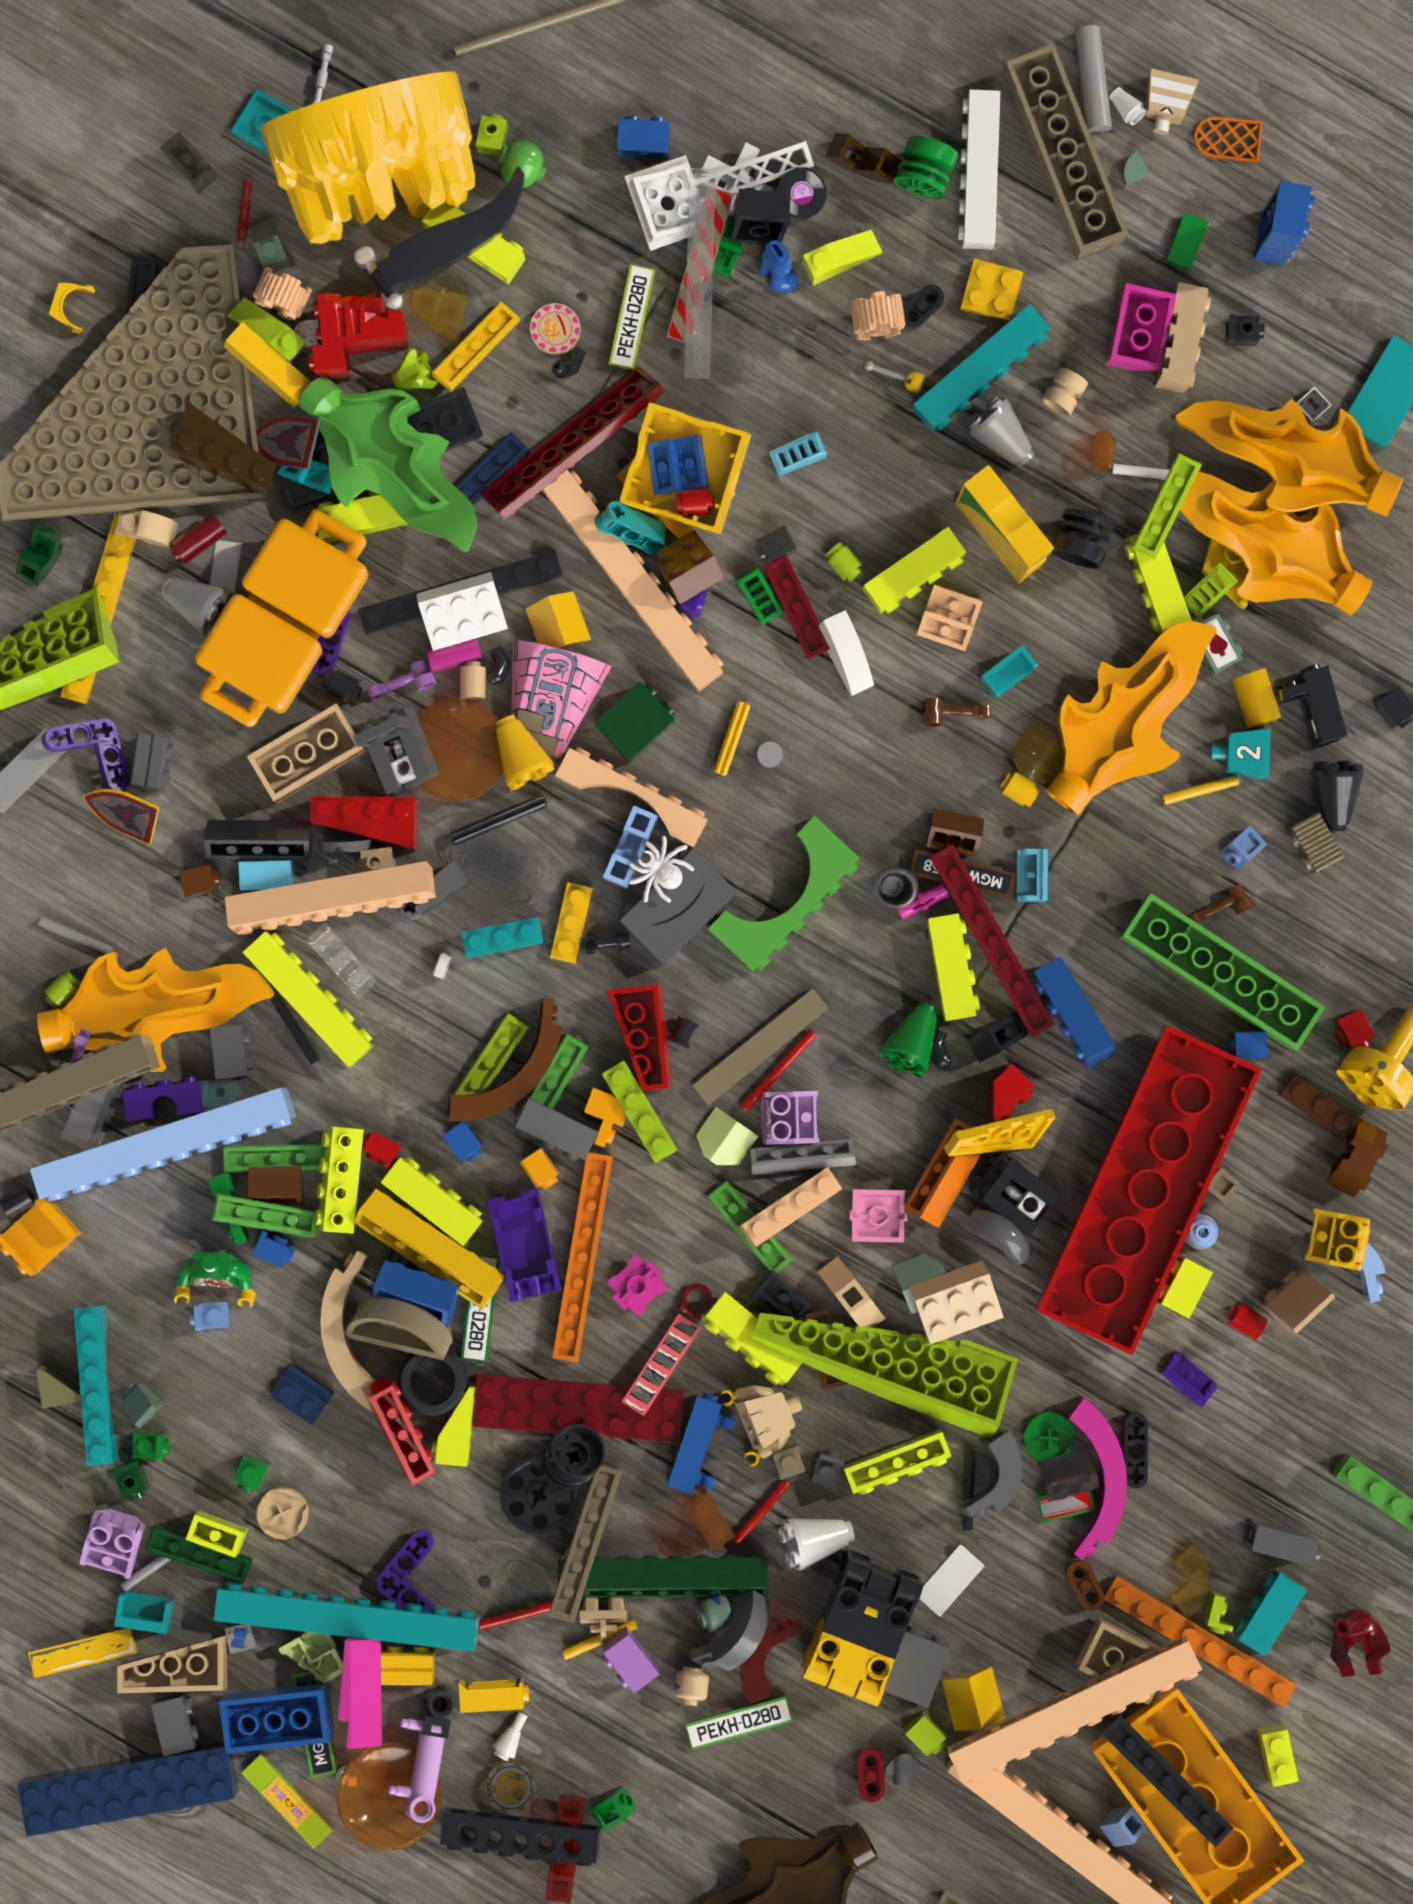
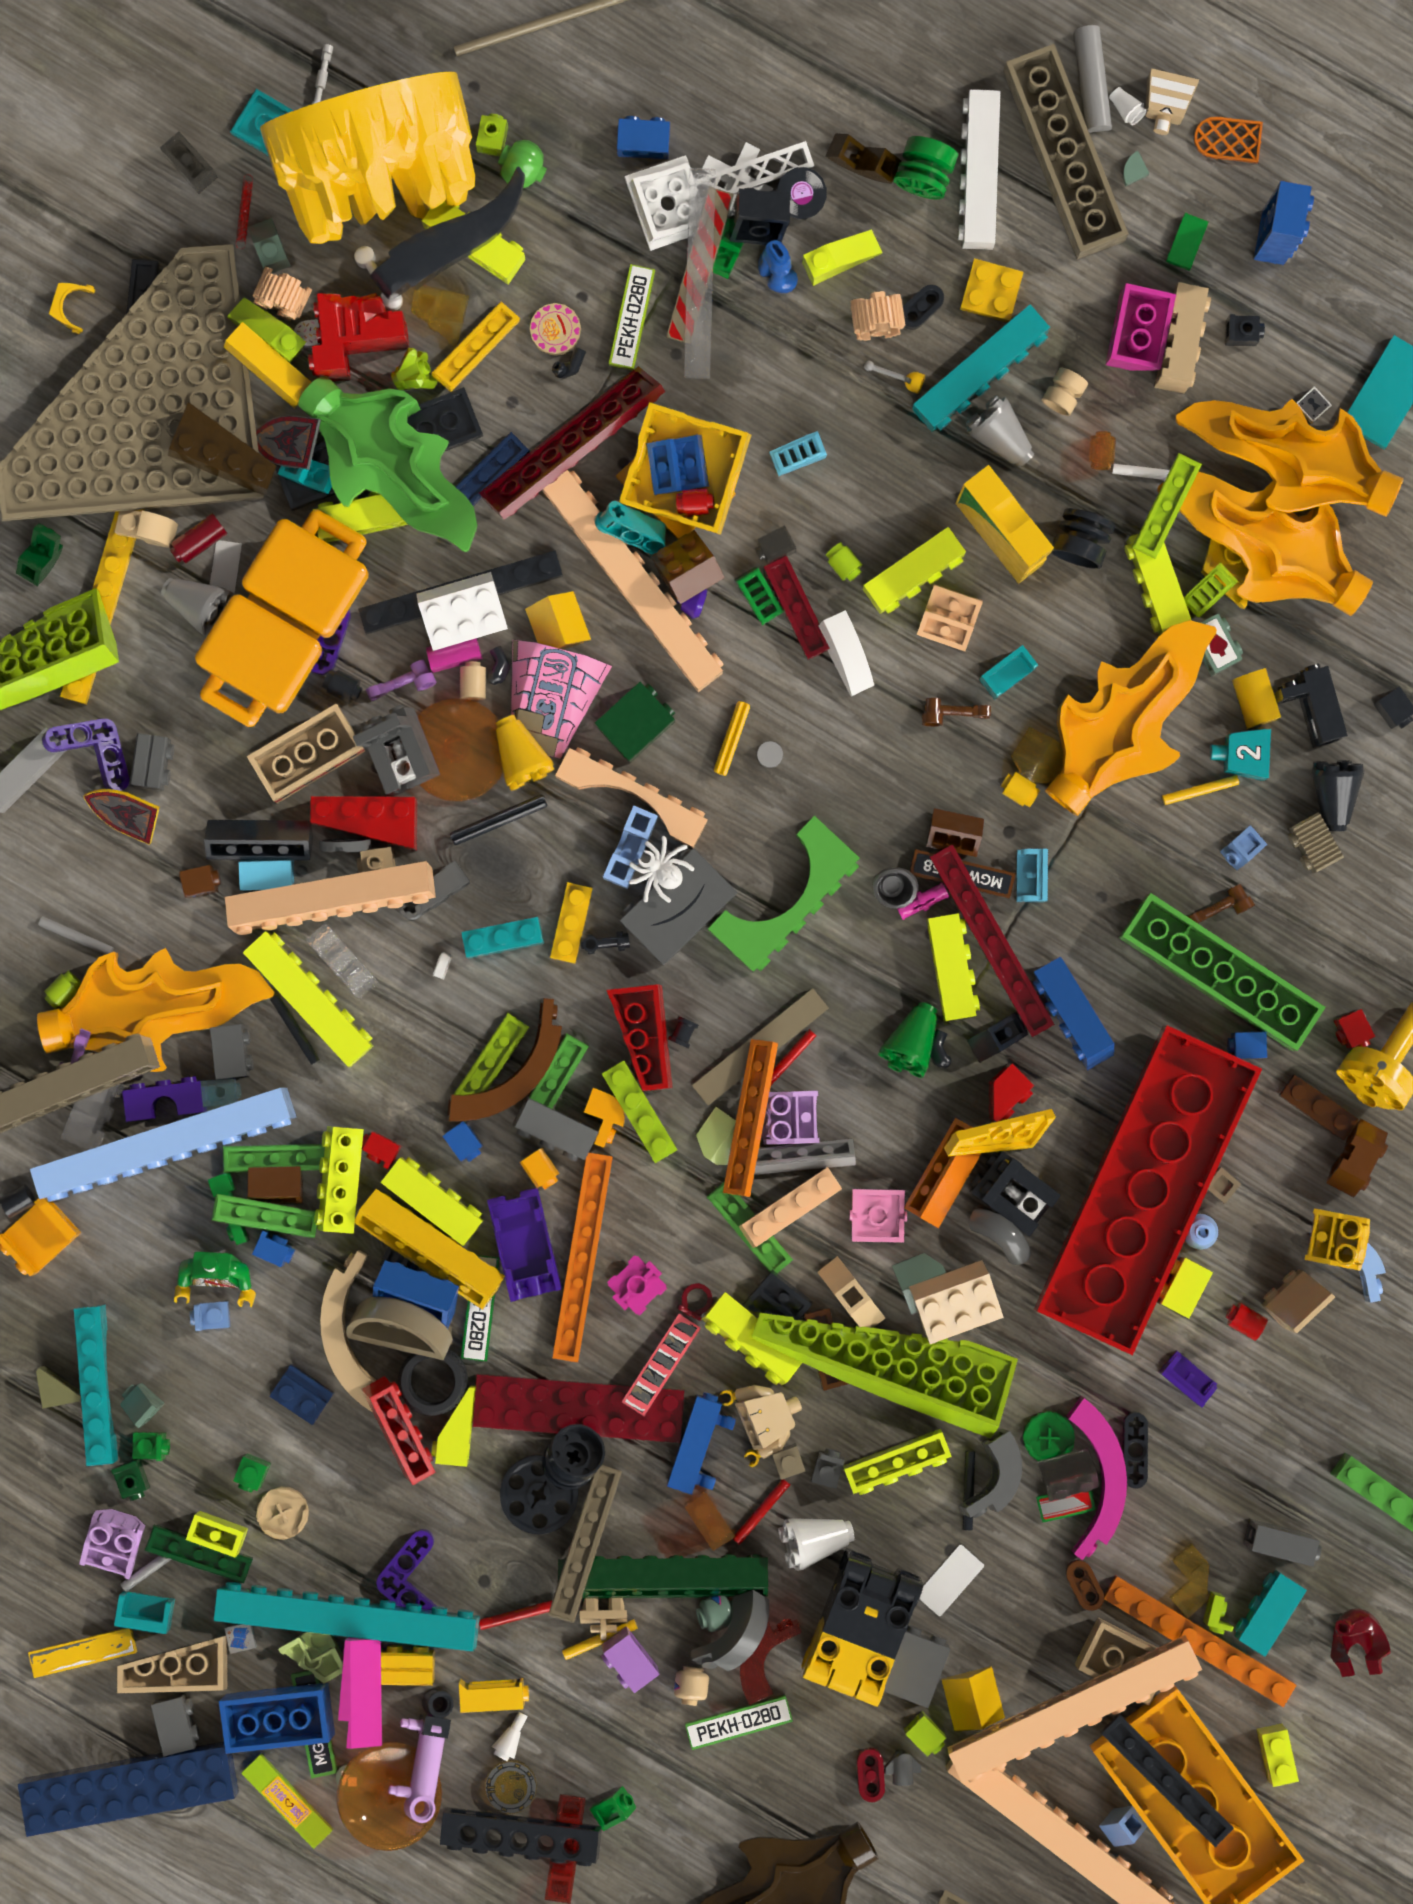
none -> orange plate [723,1039,778,1197]

